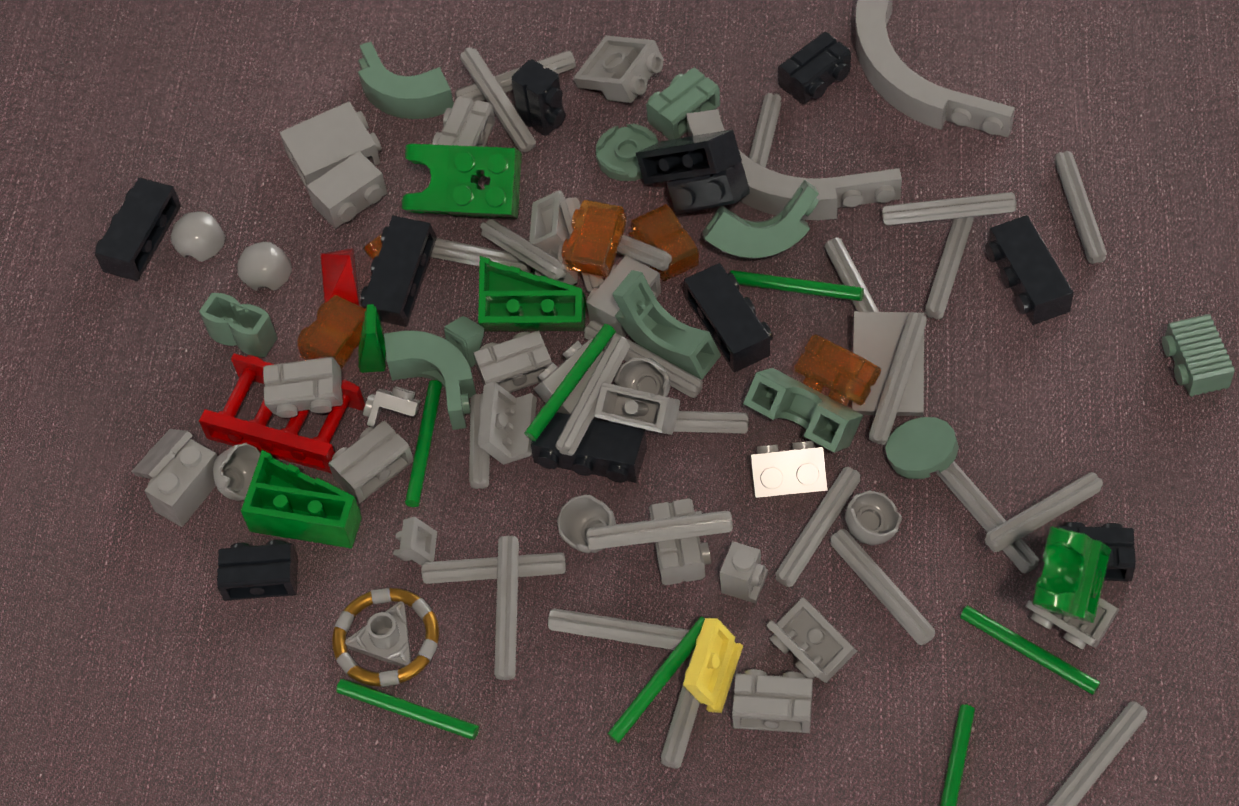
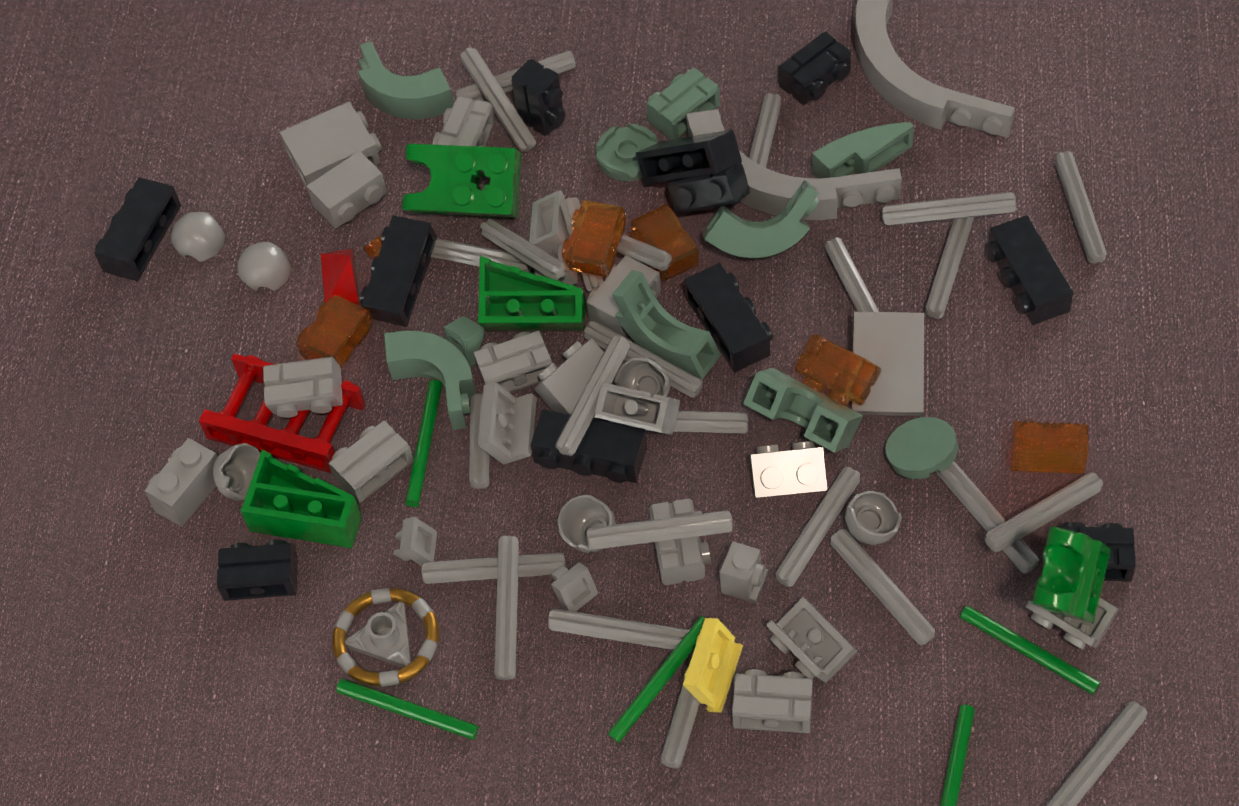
light grey piece [131,429,193,479] -> none
sand green brick [199,293,278,357] -> none
green slope [358,304,386,373] -> none
light grey bracket [363,386,421,427] -> none
green bar [524,324,616,441] -> none
light grey plate [573,35,664,103] -> none
green bar [730,270,864,301] -> none
light grey axle [869,312,927,445] -> none
sand green brick [1162,314,1235,397] -> none
none -> light grey tile [551,562,598,612]
none -> sand green slope [812,122,914,179]
none -> clear orange brick [1011,420,1089,474]

